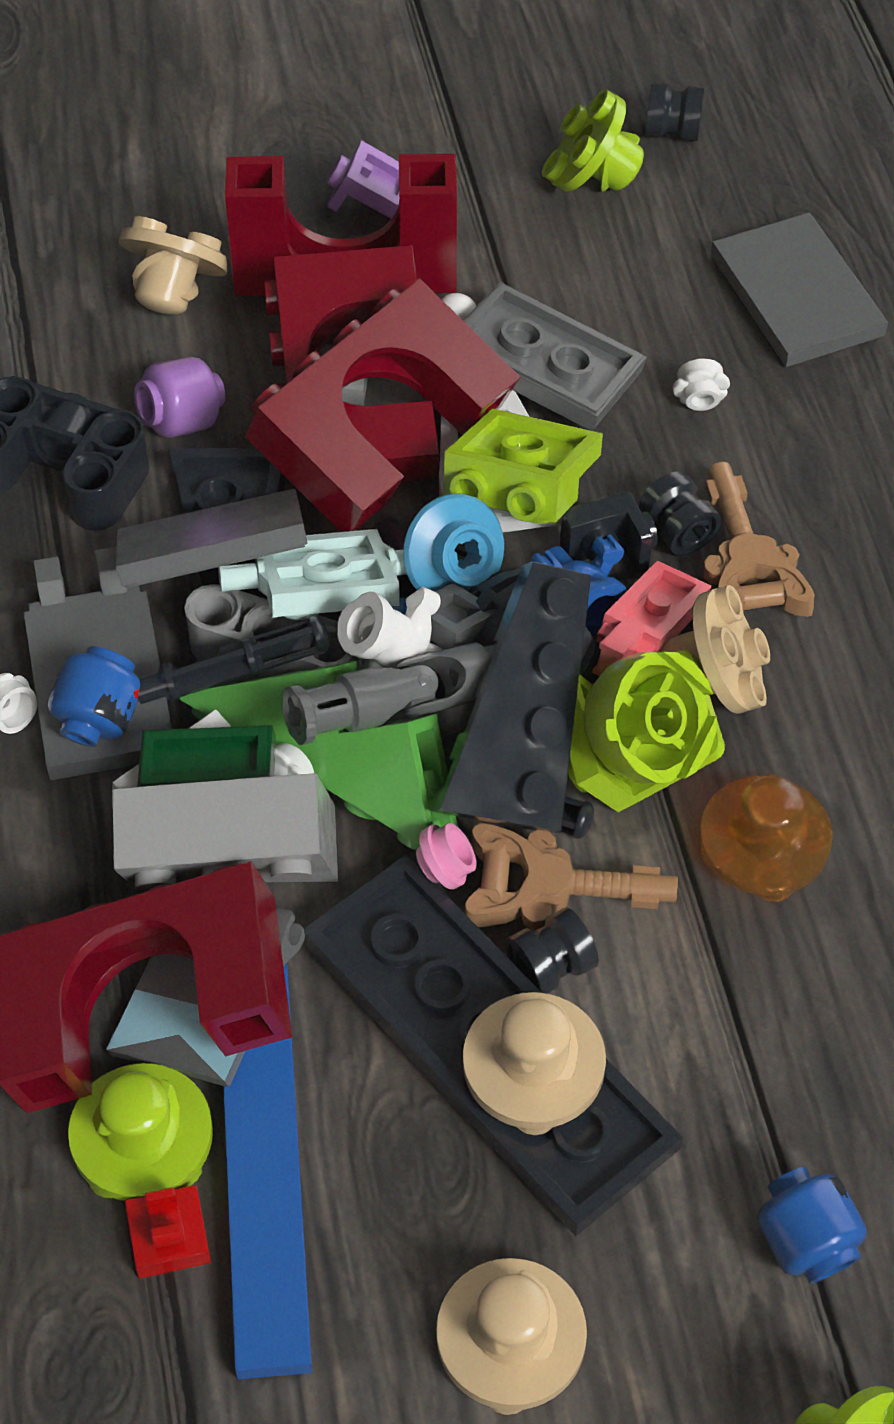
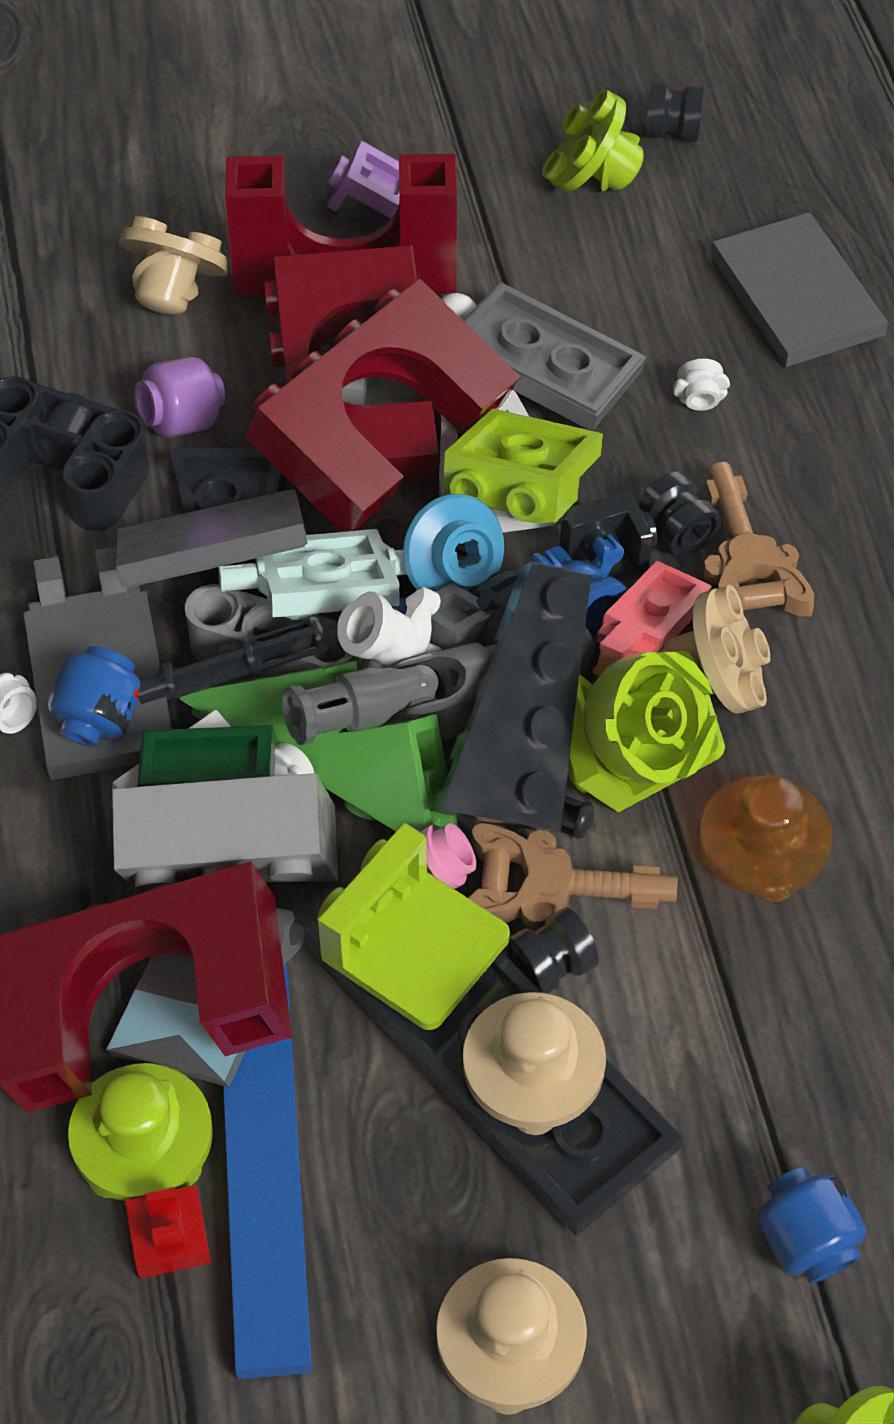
none -> lime bracket [317,822,510,1030]

